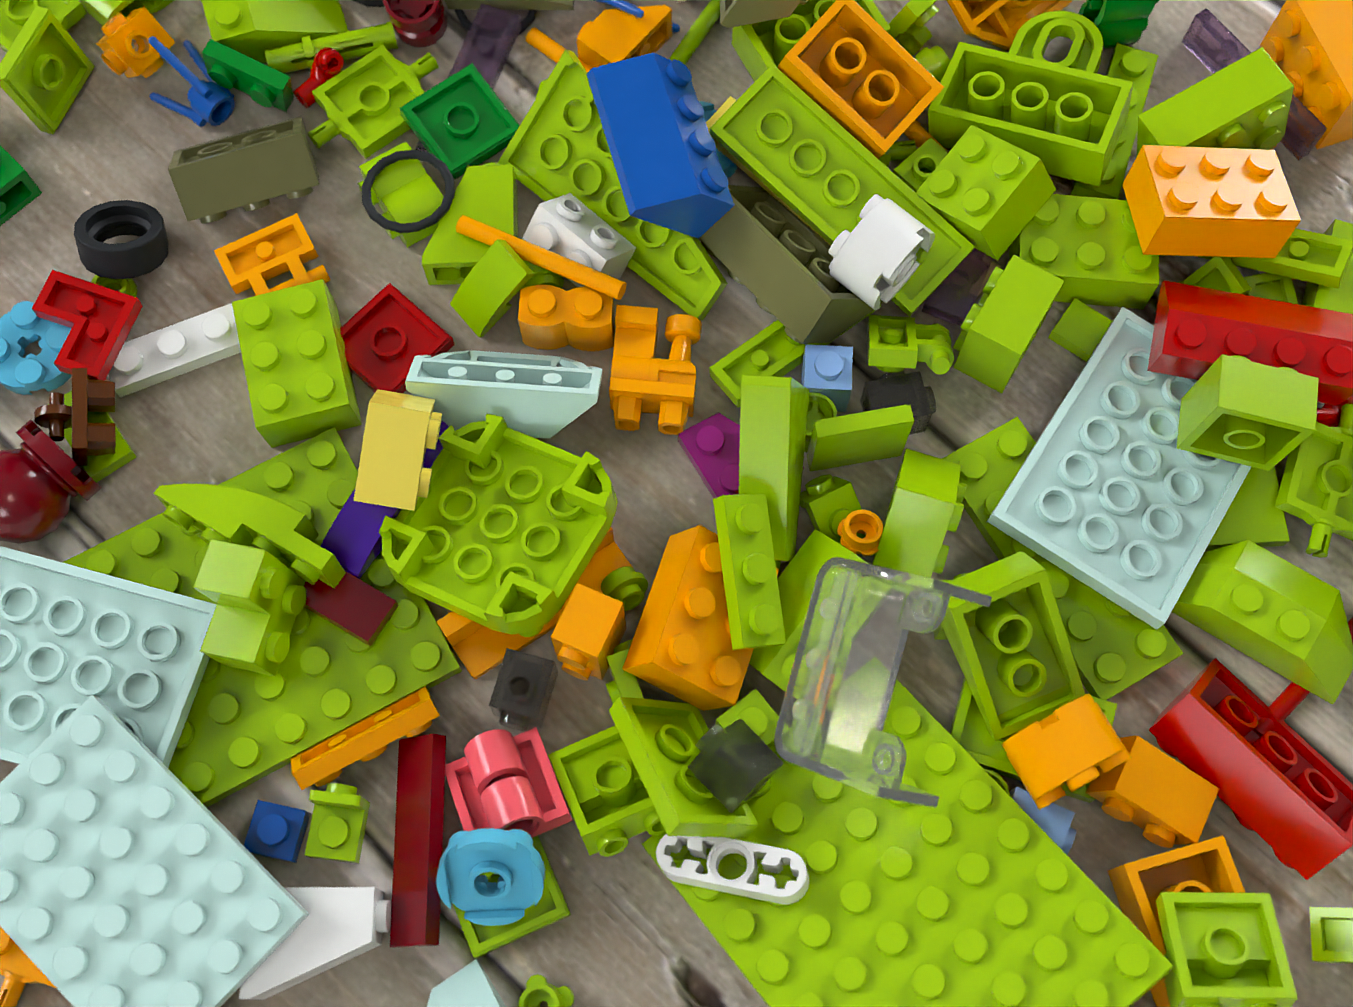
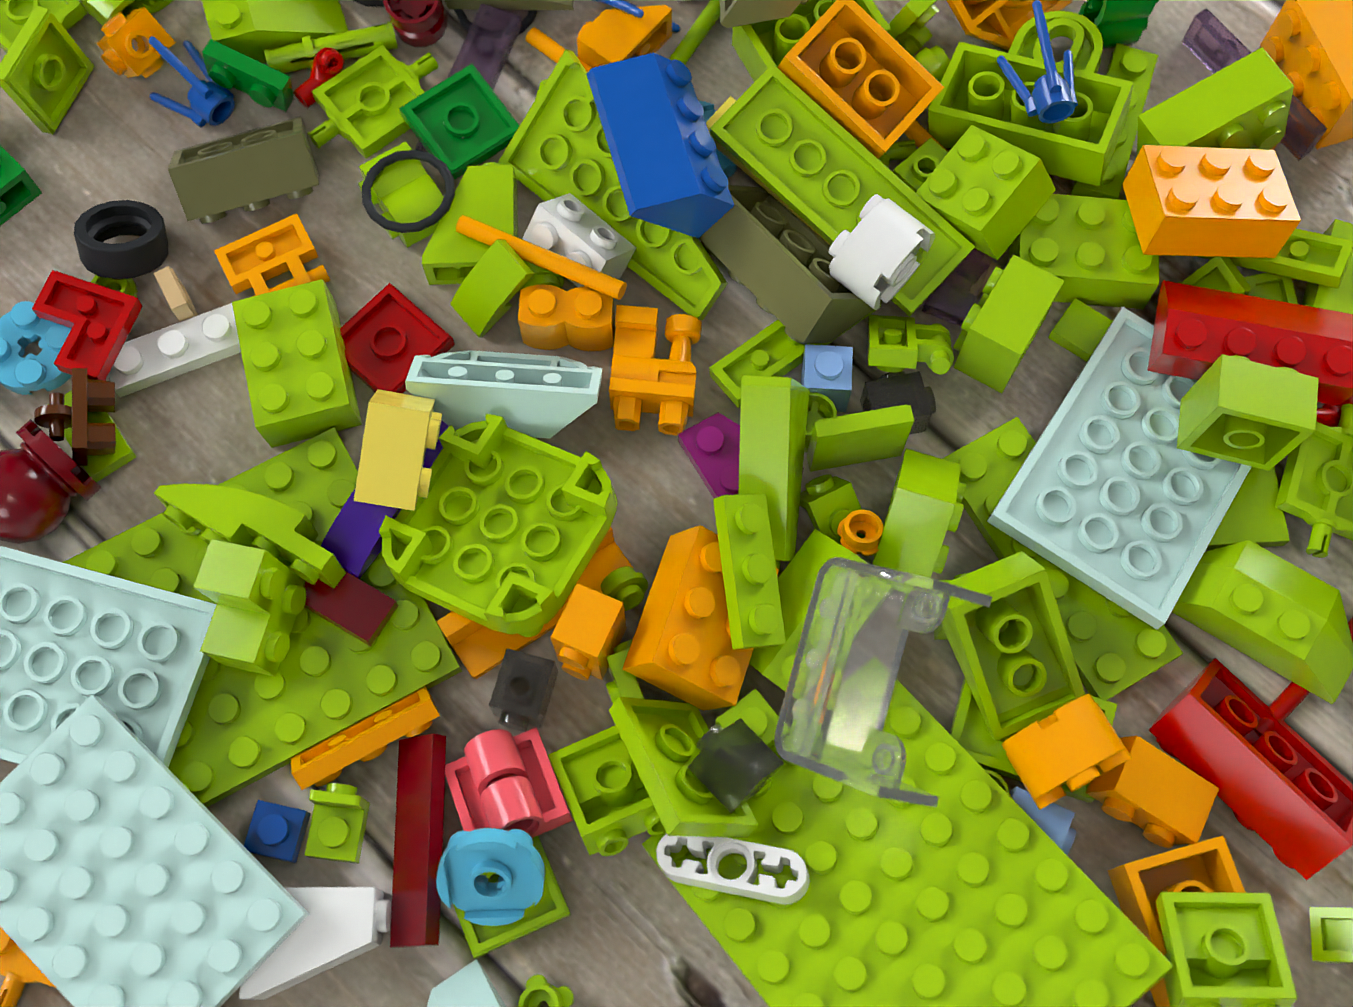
none -> tan tile [154,266,198,322]
none -> blue plant [996,0,1078,123]

